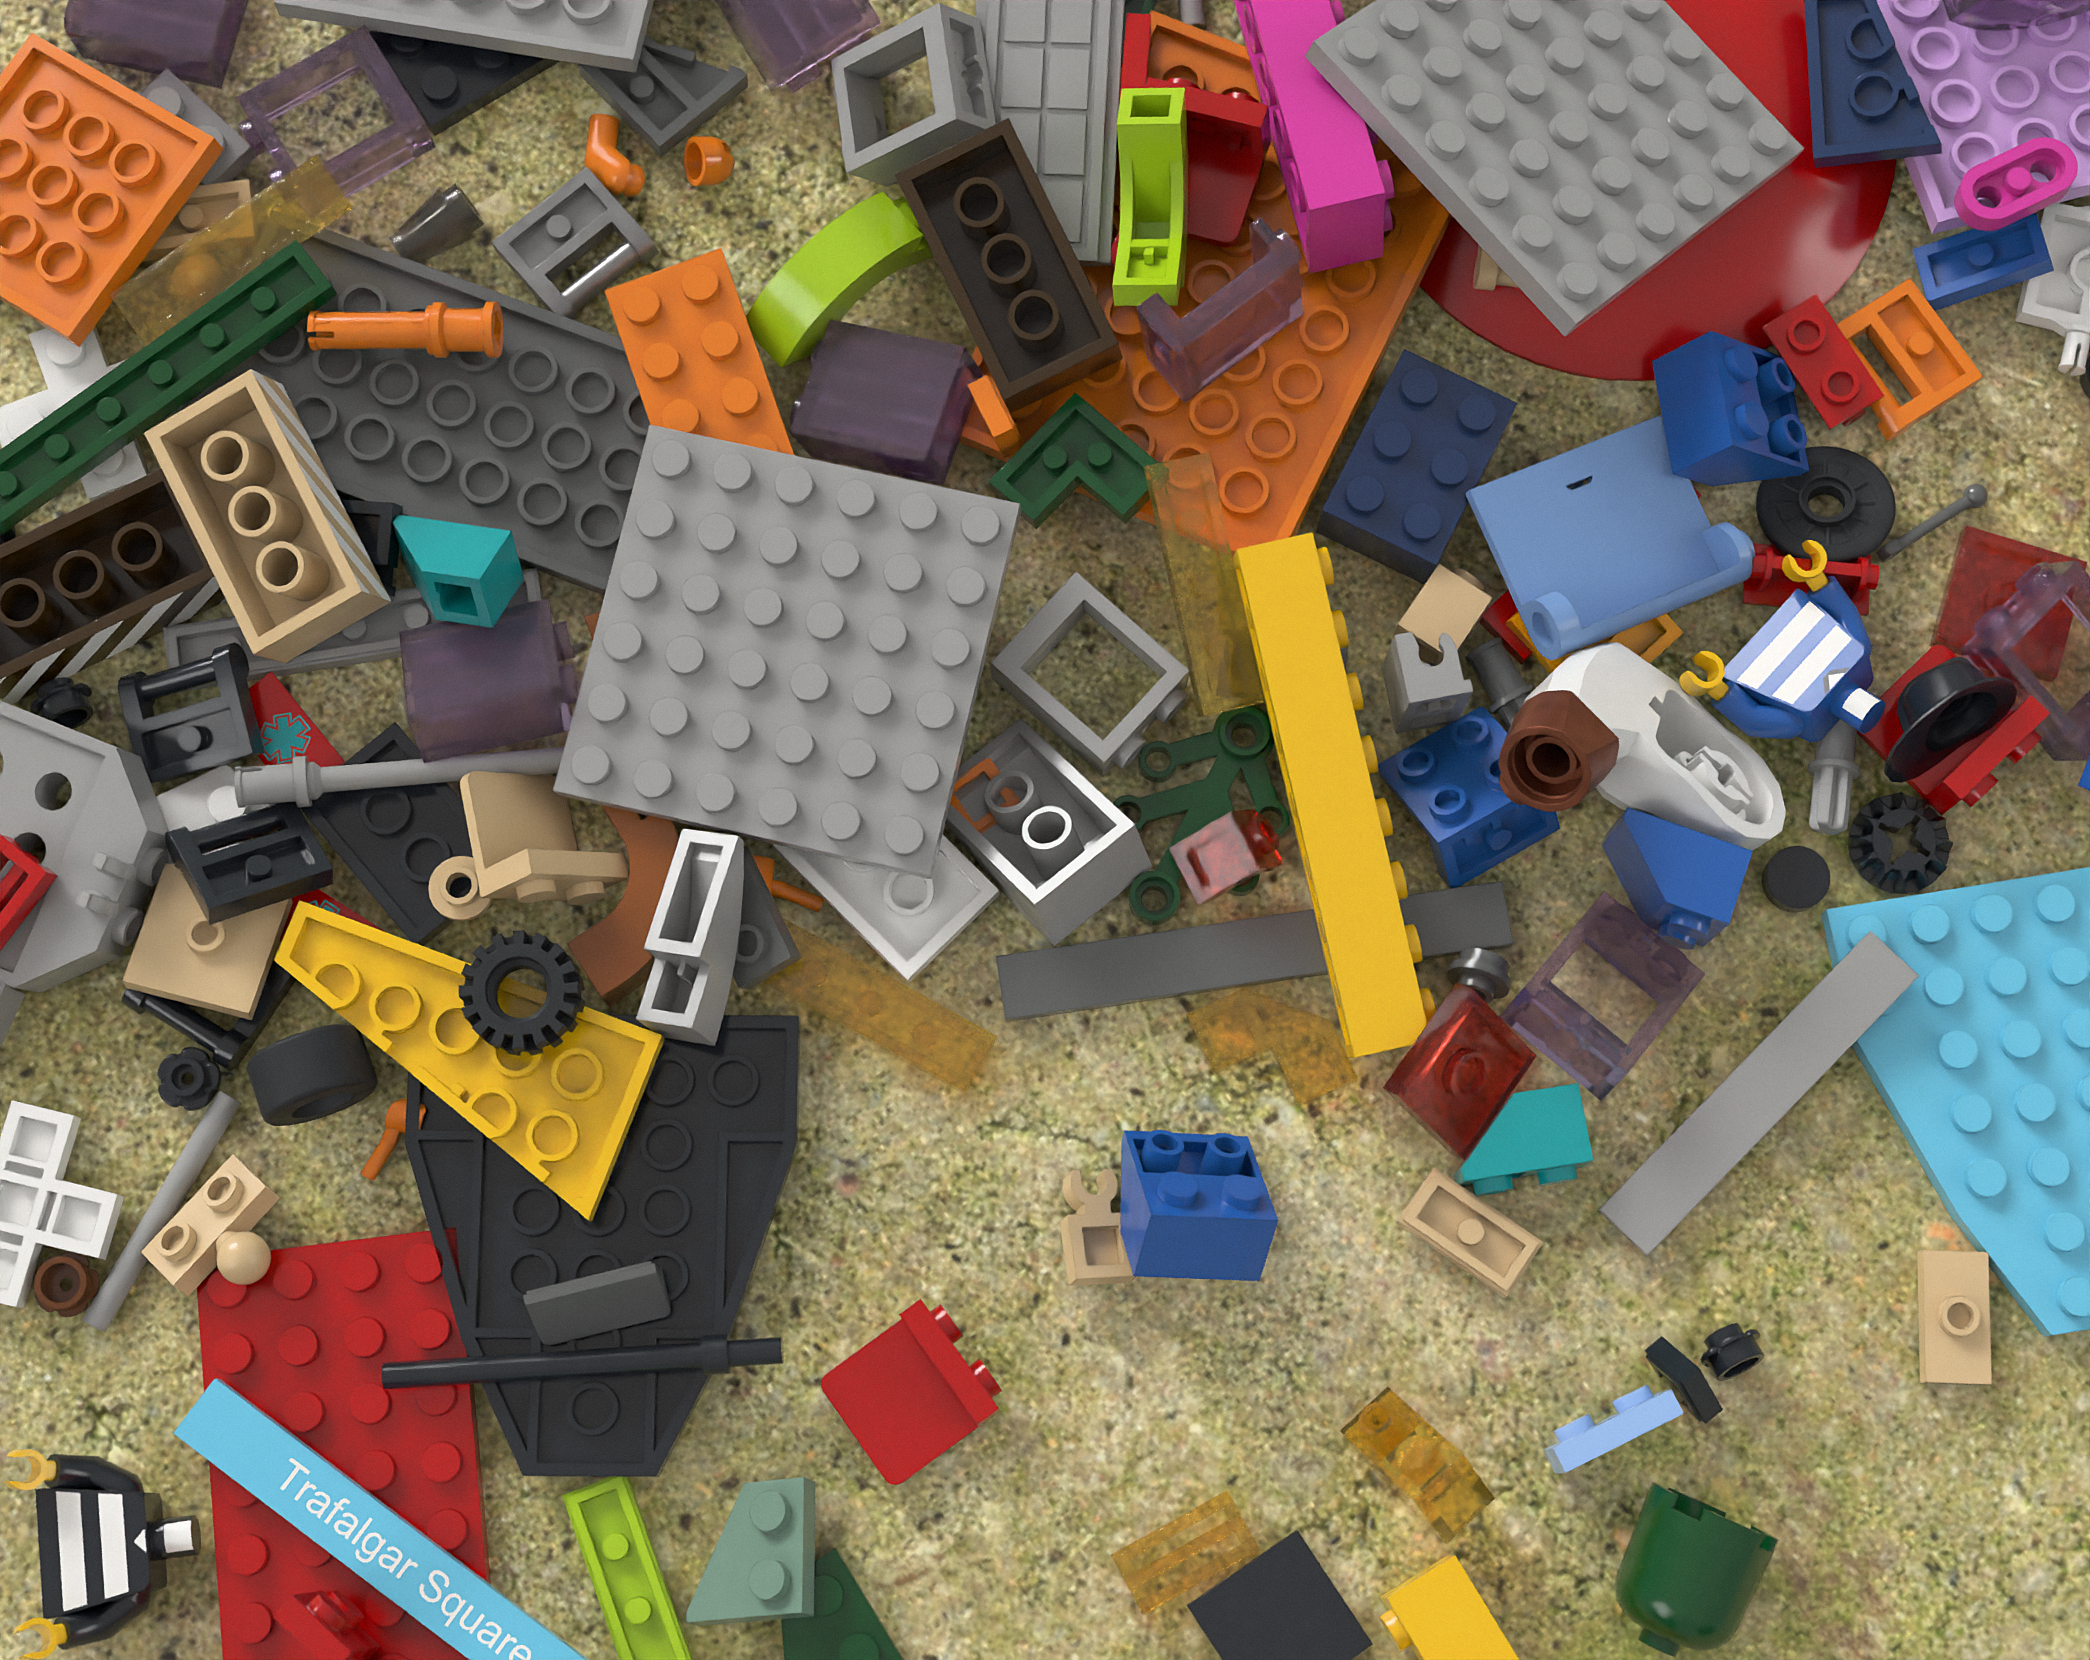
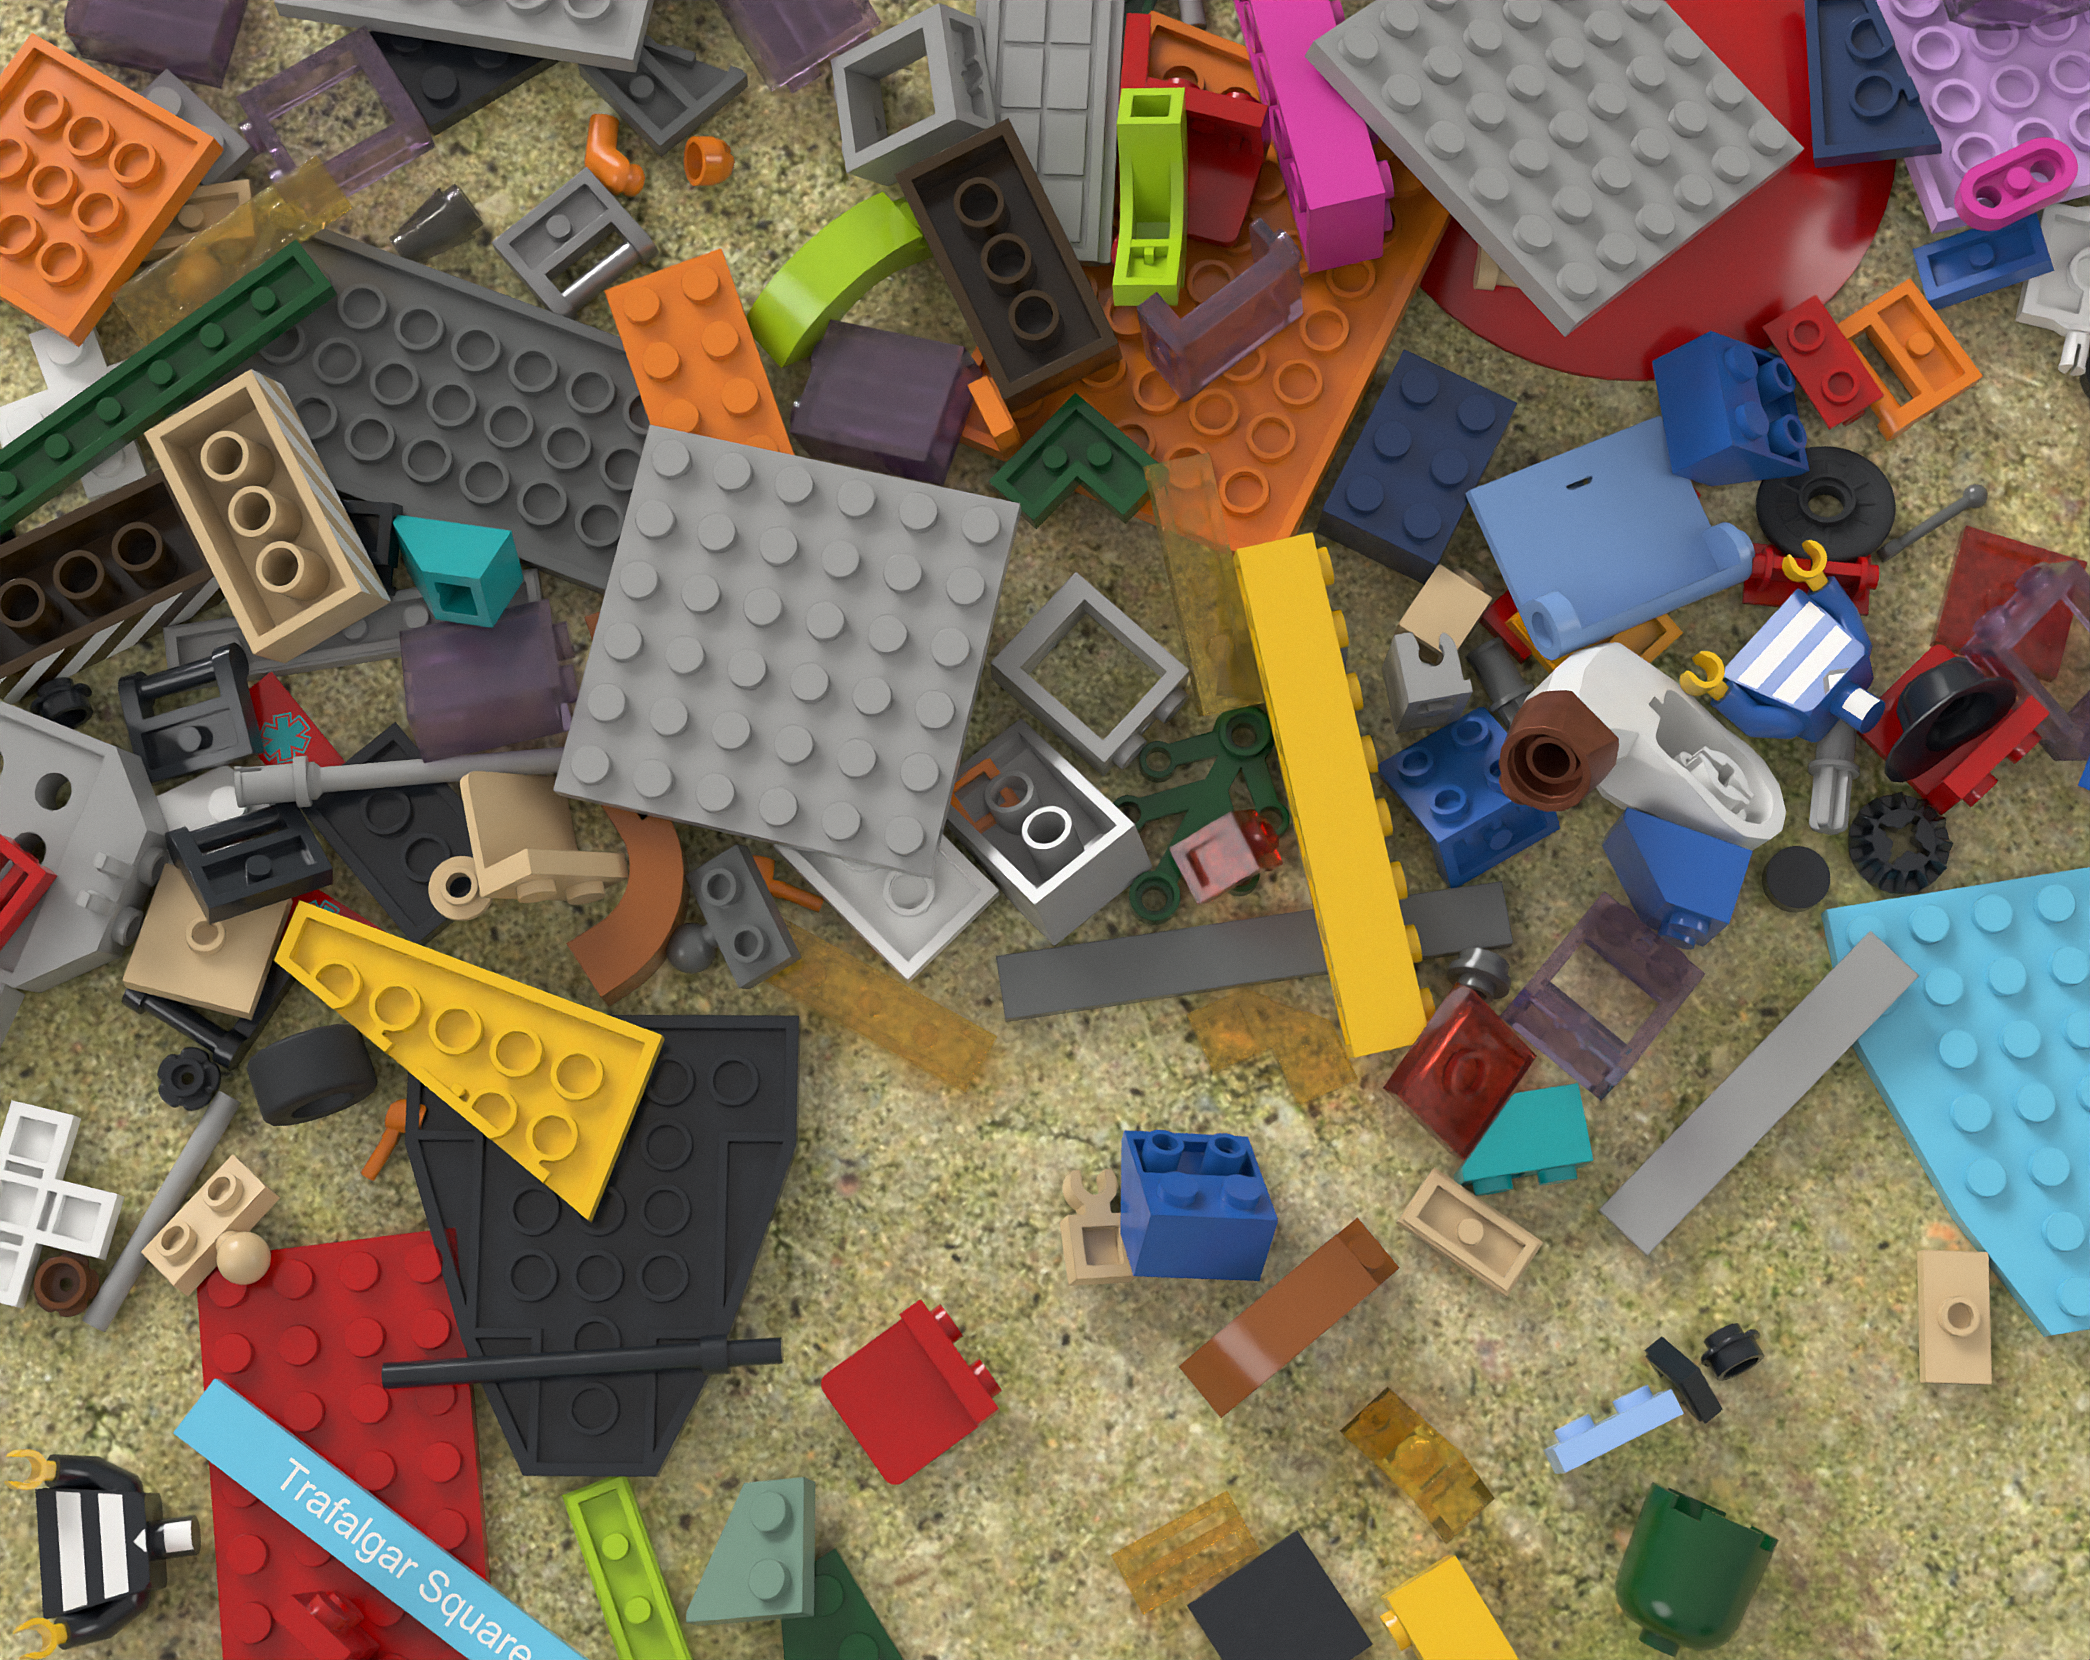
orange pin [307,301,504,358] -> none
black tyre [459,930,585,1056] -> none
dark grey slope [523,1261,671,1346] -> none
light grey slope [636,829,744,1046] -> none
none -> dark orange arch [1178,1217,1400,1418]

